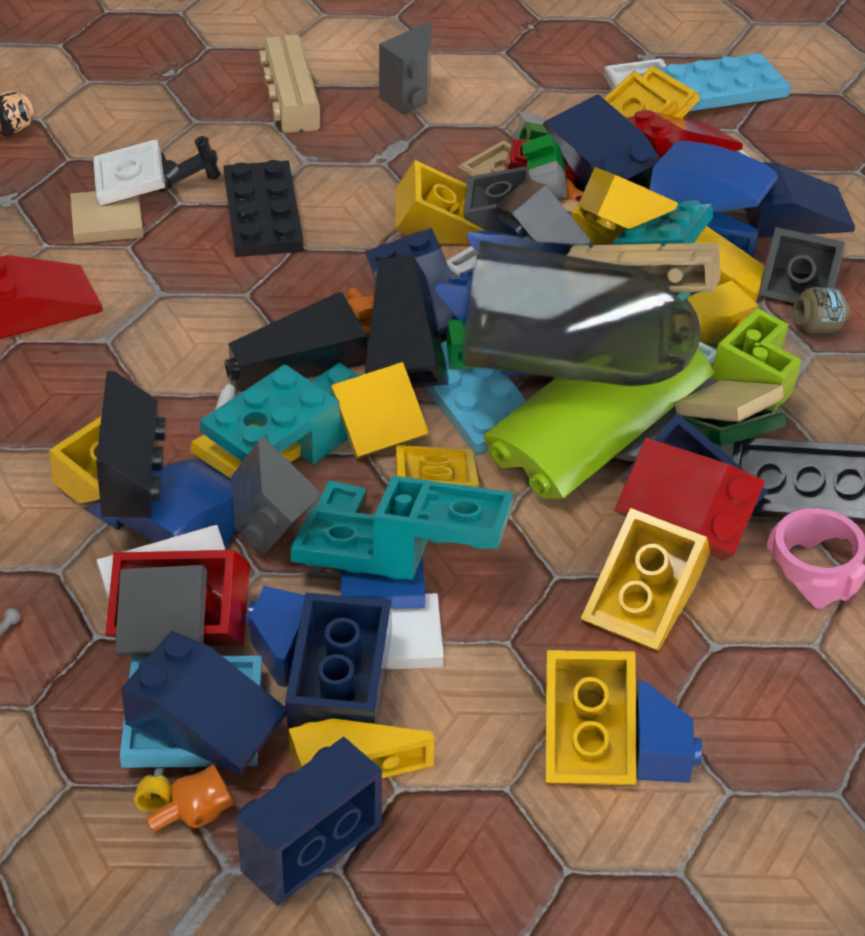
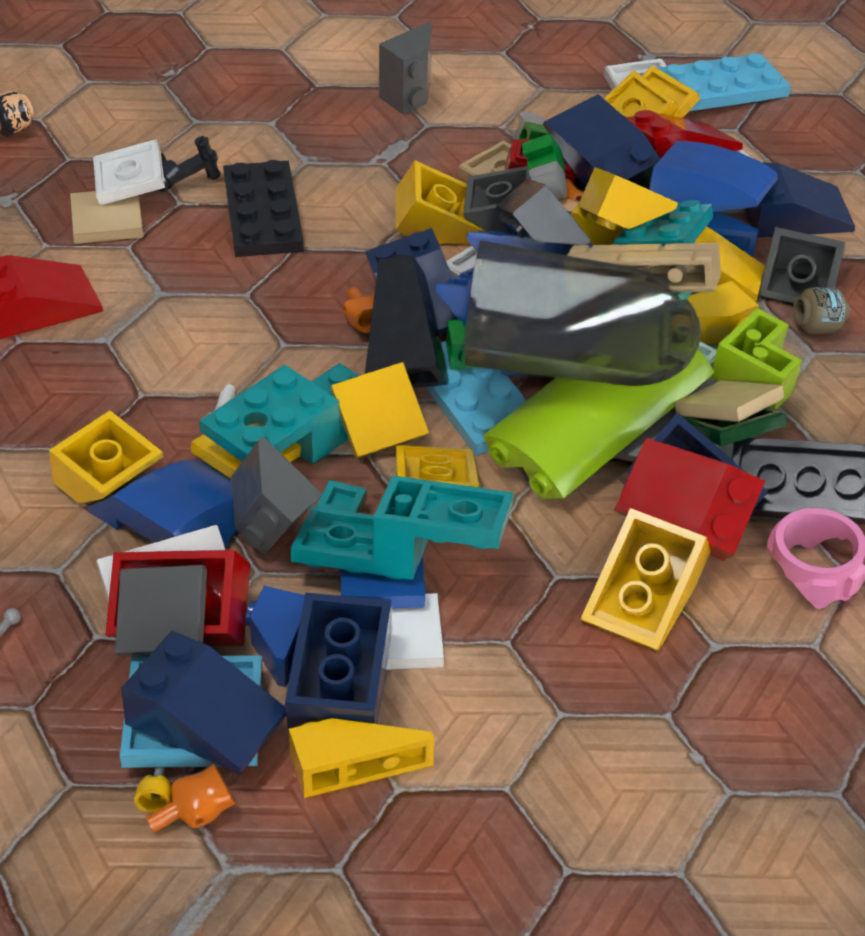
black slope [96,371,166,518] -> none
black slope [224,292,367,393] -> none
dark blue brick [236,736,382,906] -> none
tan brick [259,35,320,133] -> none
yellow slope [546,650,636,786] -> none
blue slope [636,682,702,783] -> none

